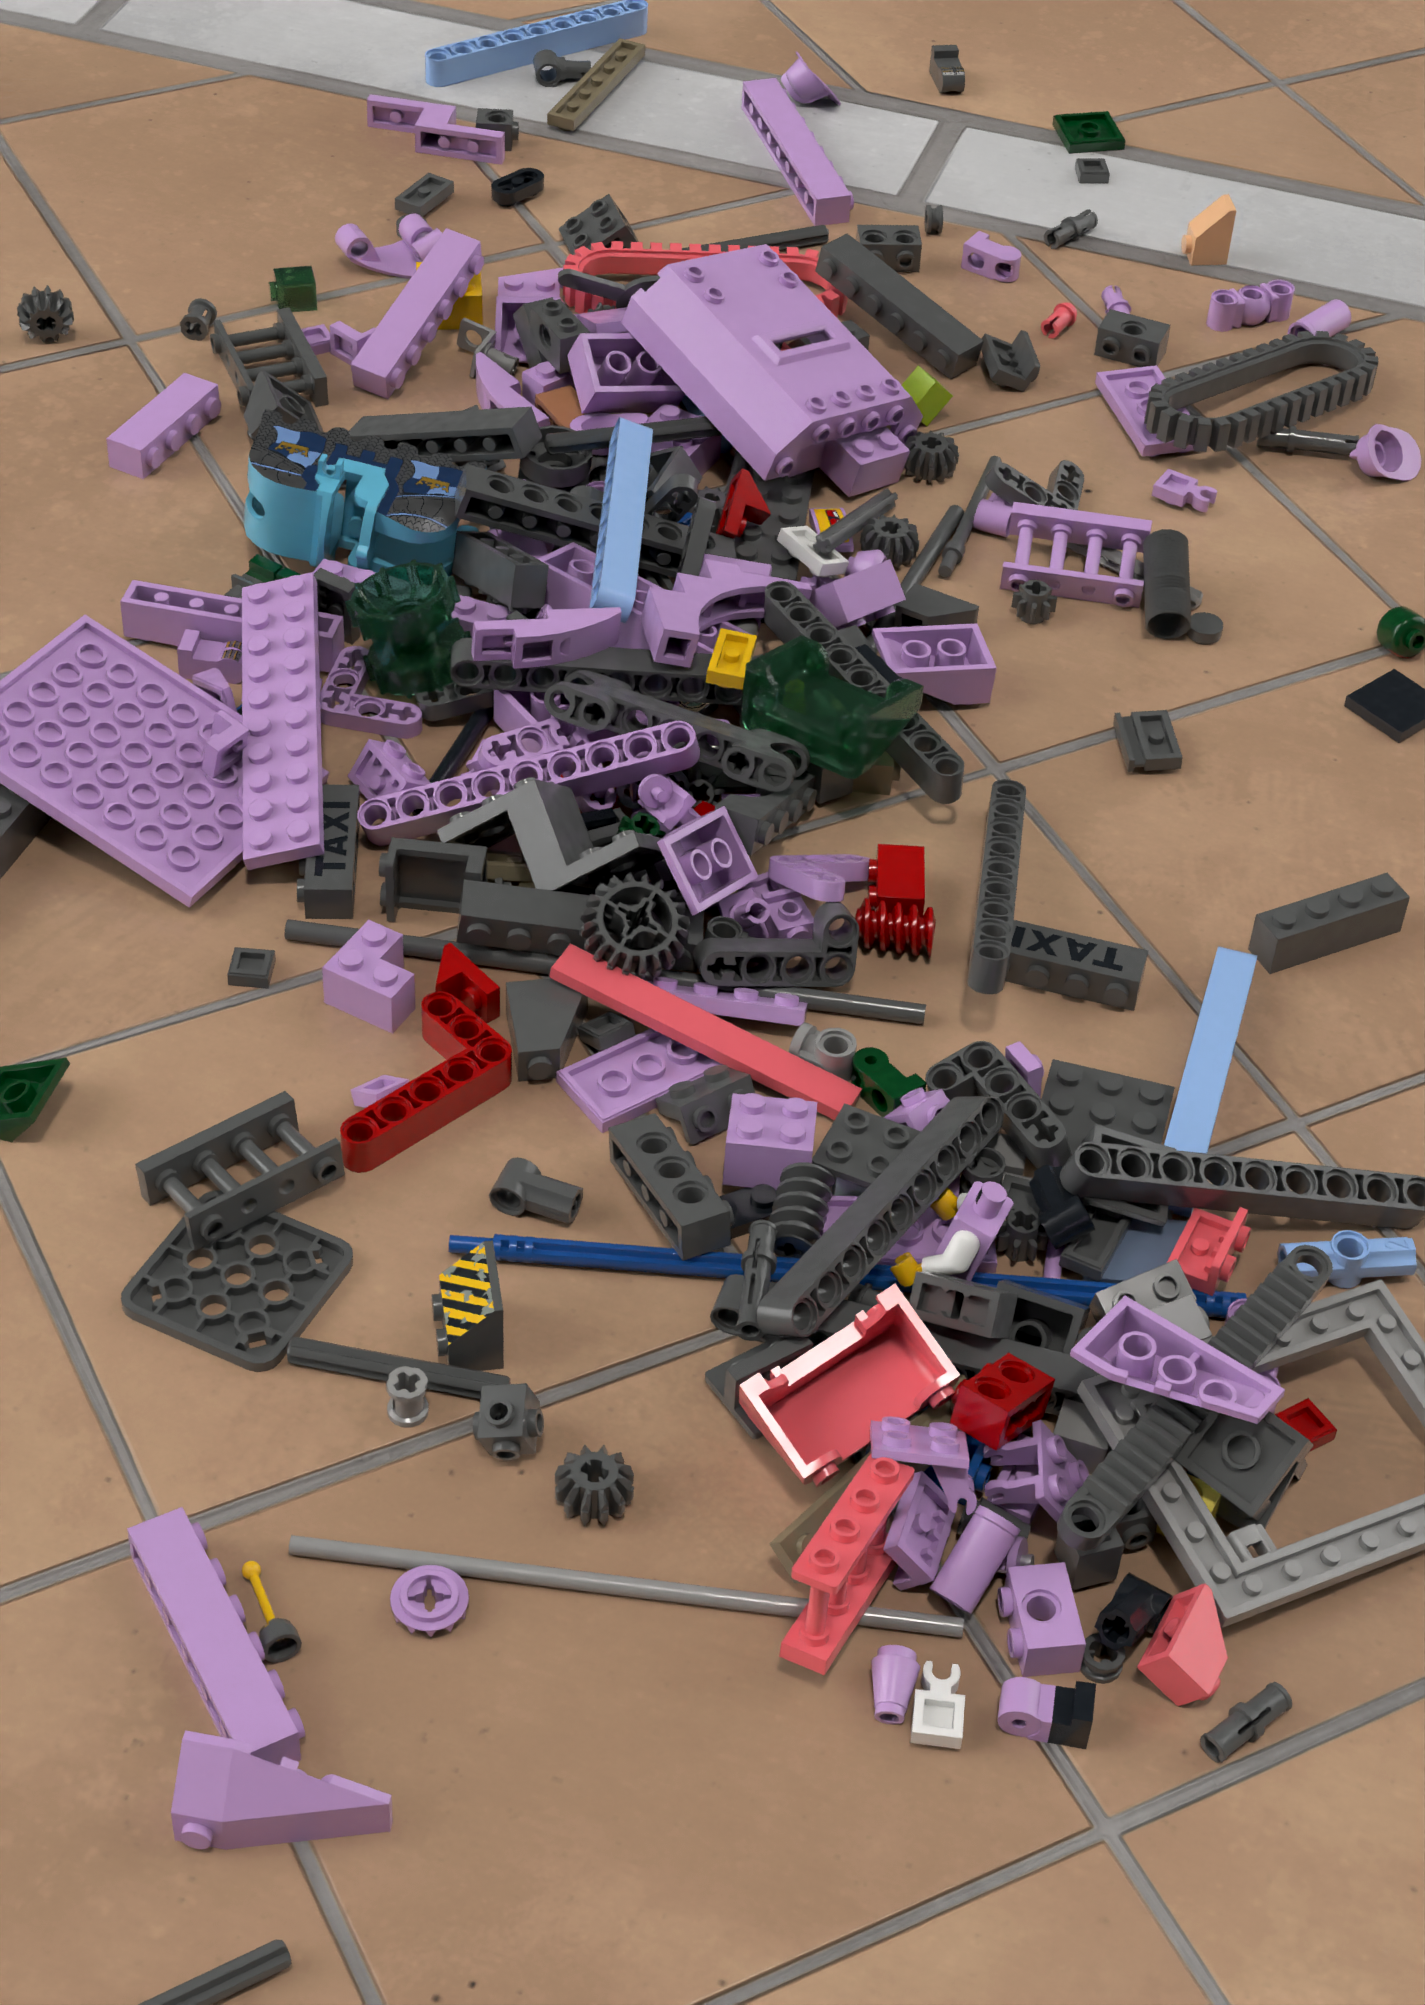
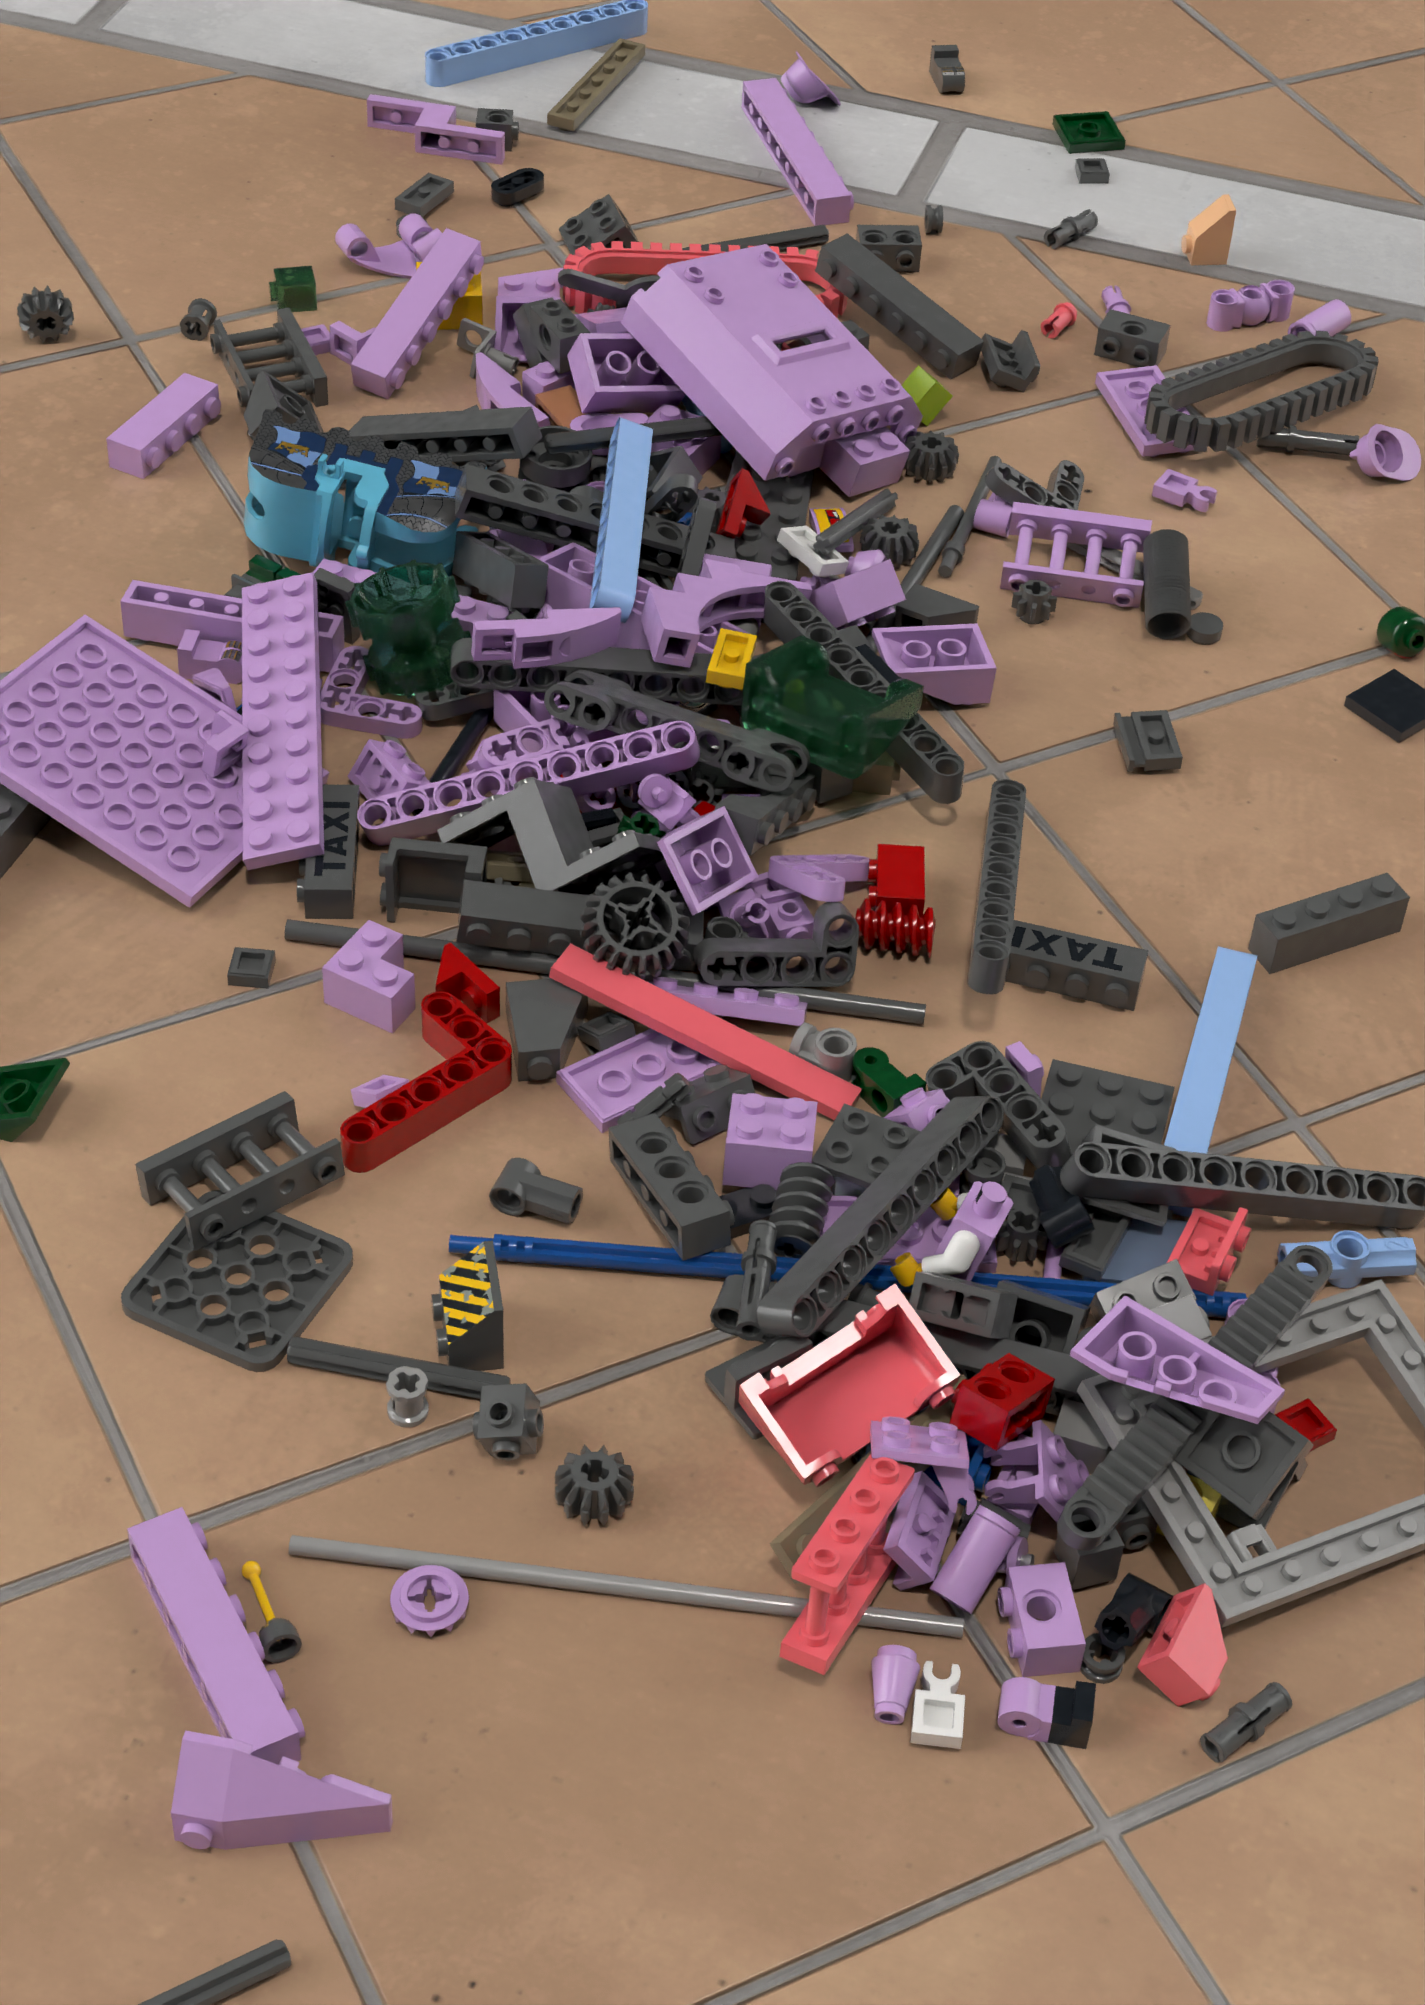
dark grey pin [533,49,591,87] -> none
lavender leg [961,231,1021,282] -> none
none -> dark grey axle [617,1073,692,1124]

